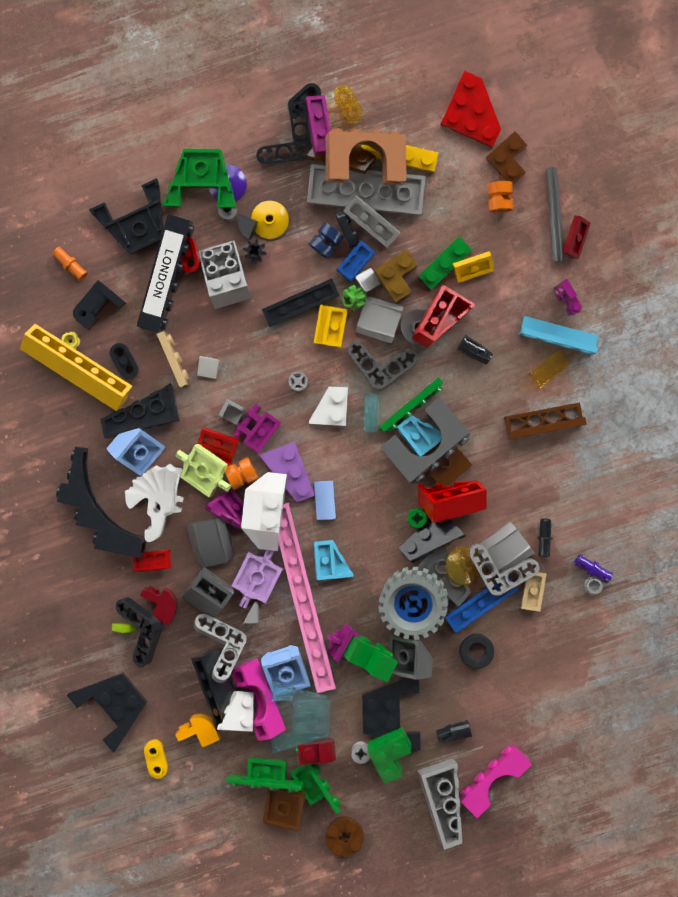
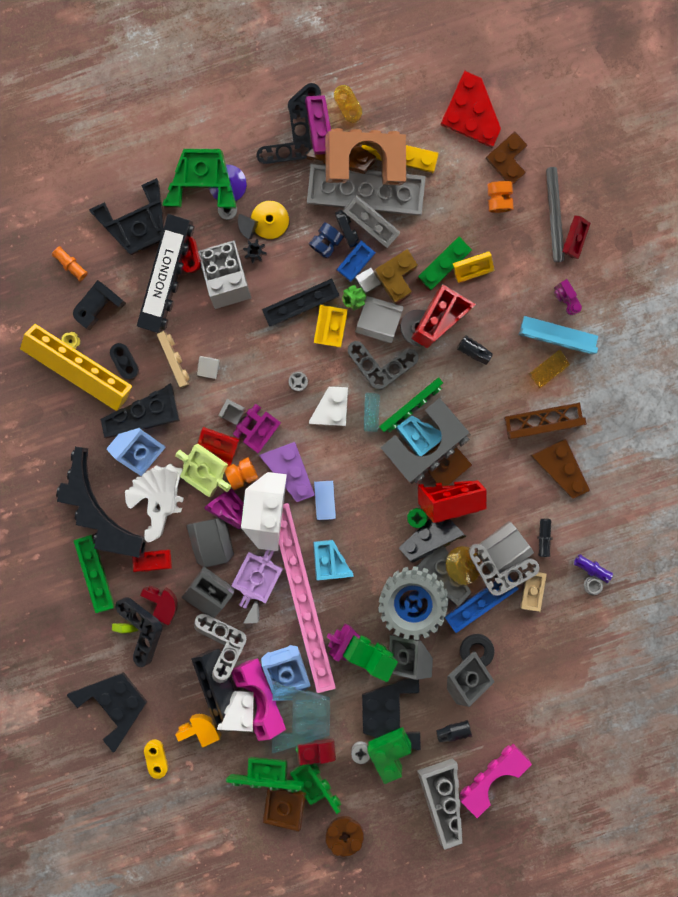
none -> green plate [73,534,115,614]
none -> dark grey slope [447,652,495,707]
none -> reddish brown wing [531,439,590,499]

